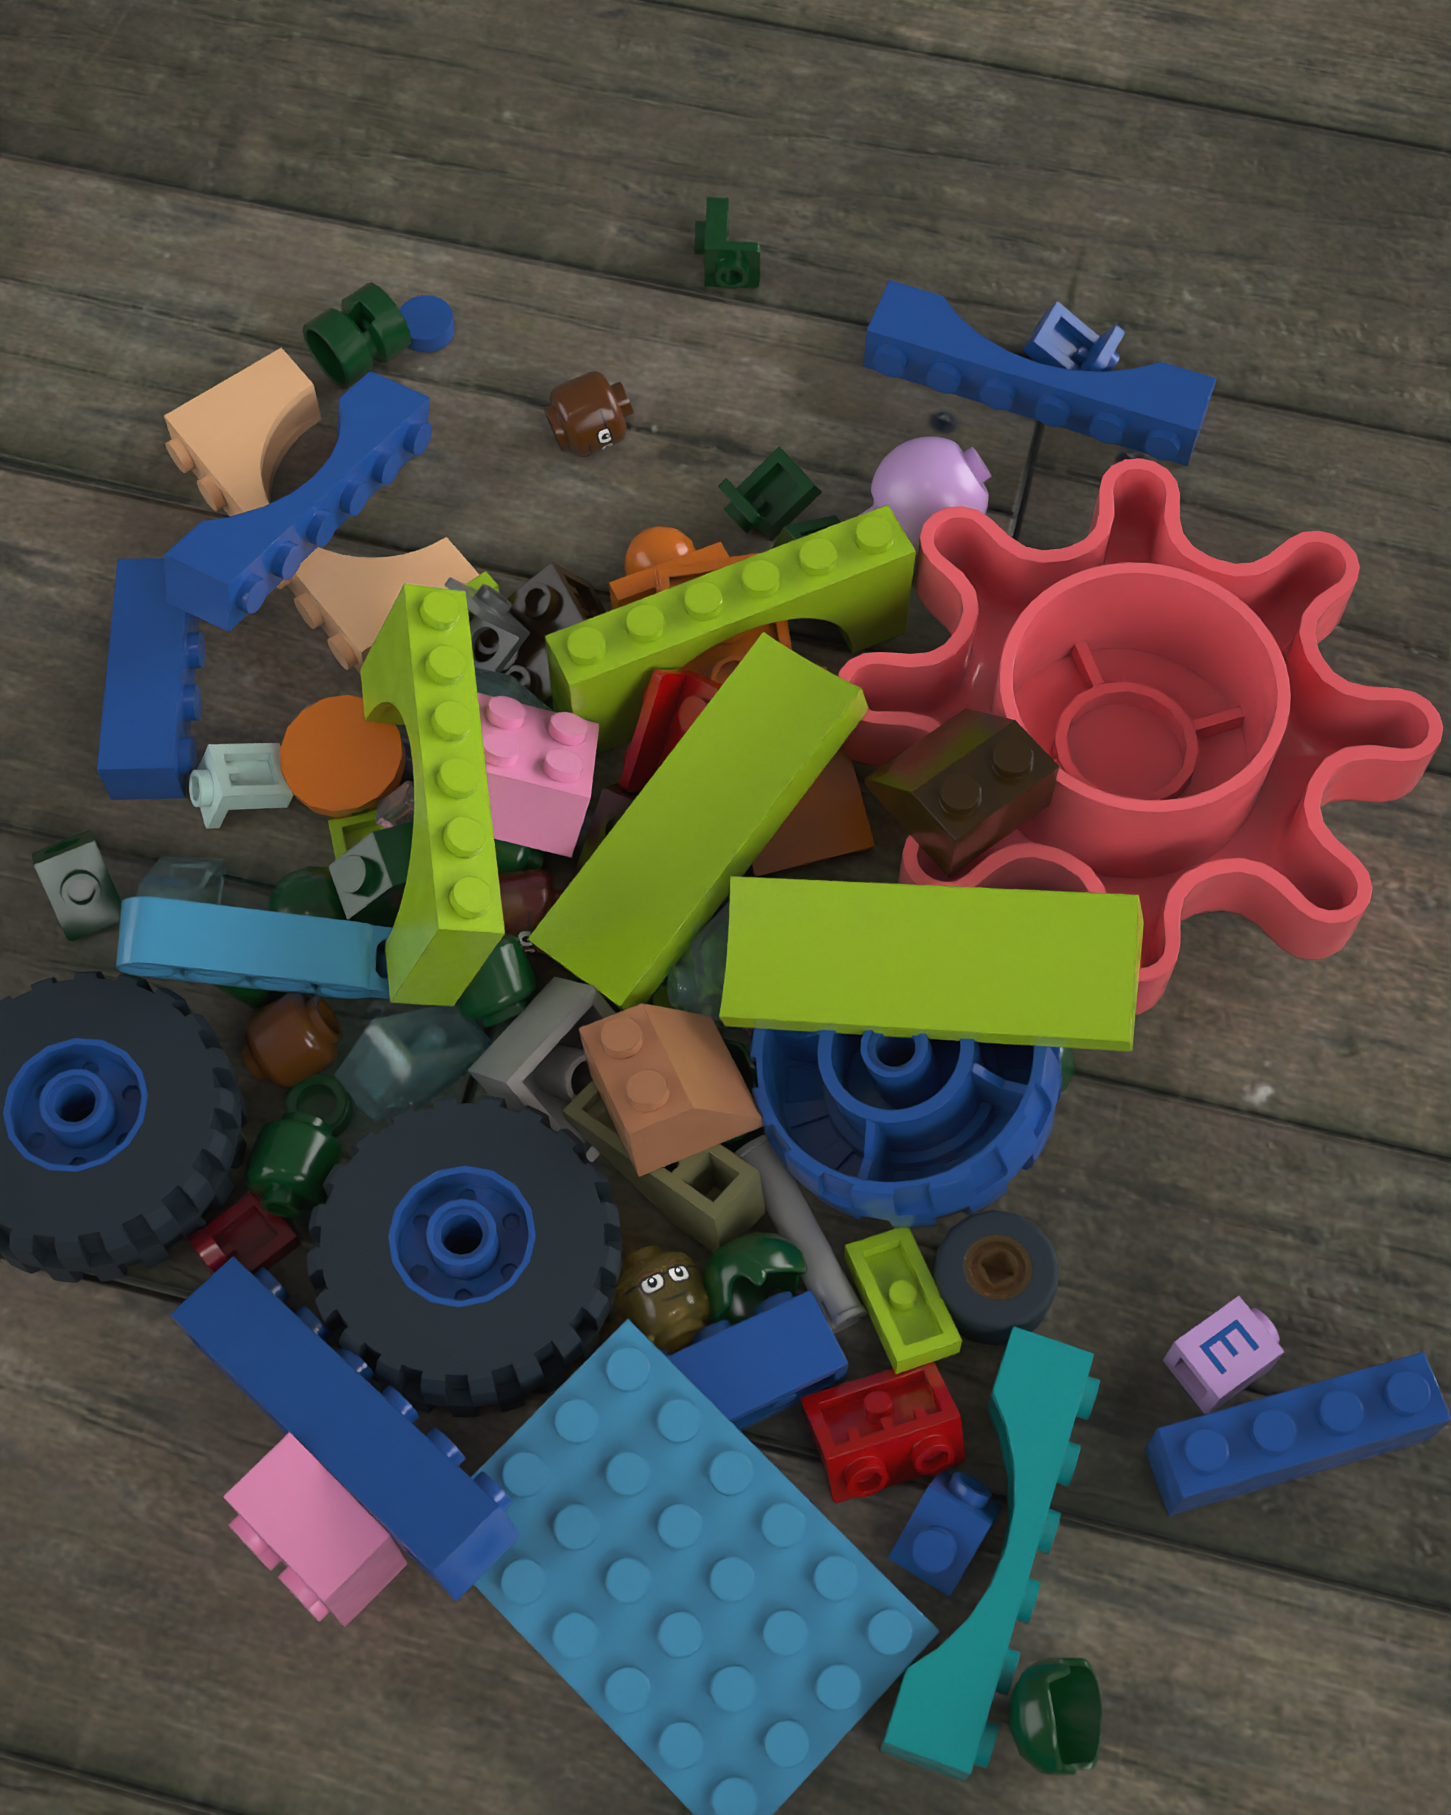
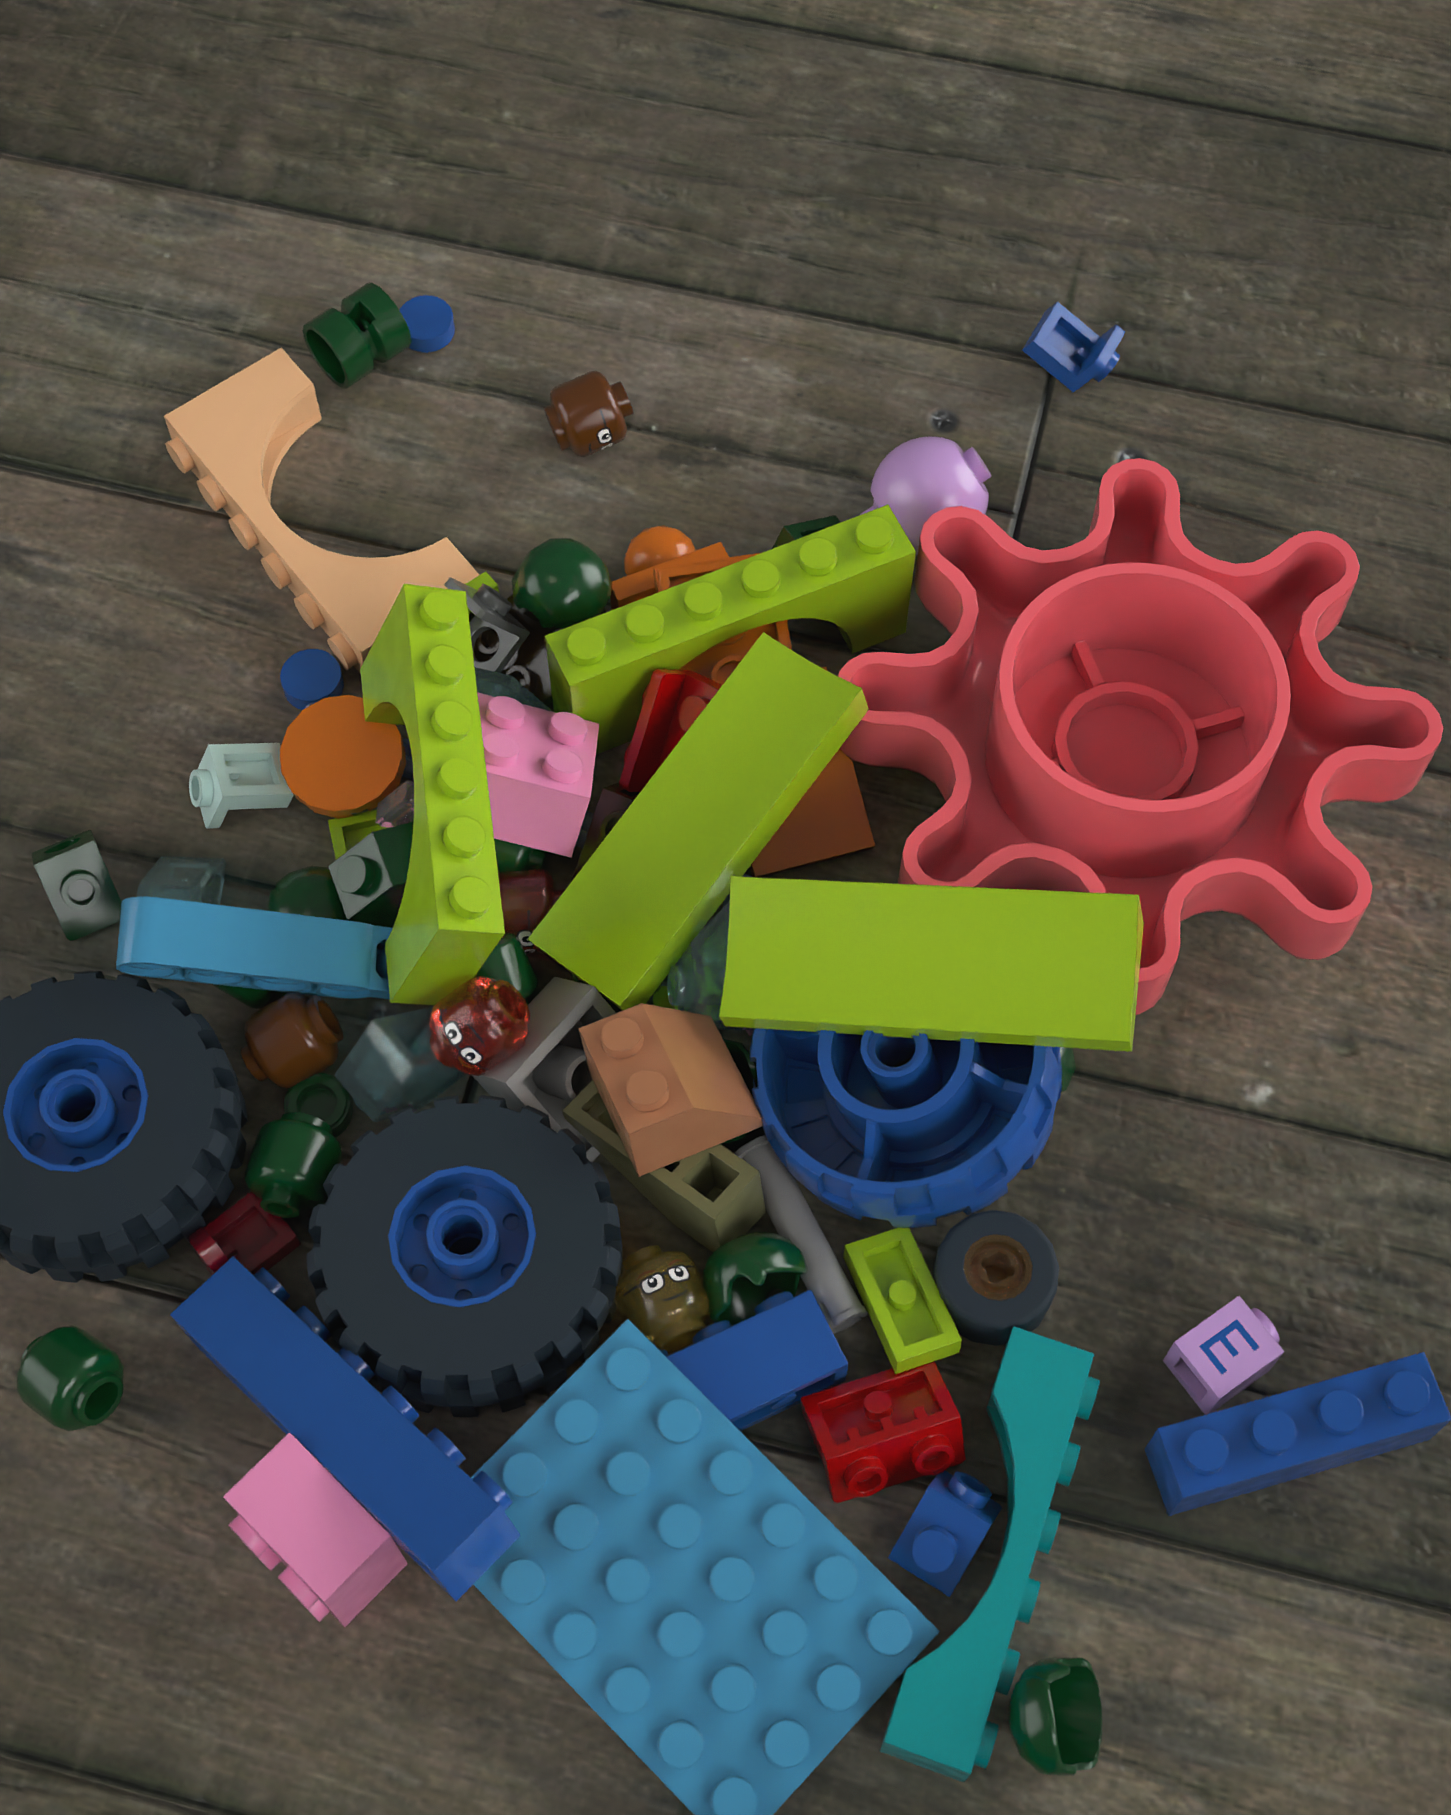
blue brick [97,558,205,800] -> none
blue arch [164,371,432,632] -> none
dark green bracket [694,197,761,289] -> none
dark green bracket [718,446,822,541] -> none
blue arch [864,280,1217,466] -> none
dark brown slope [864,708,1059,877] -> none
none -> dark green head [17,1325,123,1431]
none -> blue tile [280,649,344,710]
none -> clear red head [429,976,530,1076]
none -> dark green hair [512,538,612,629]

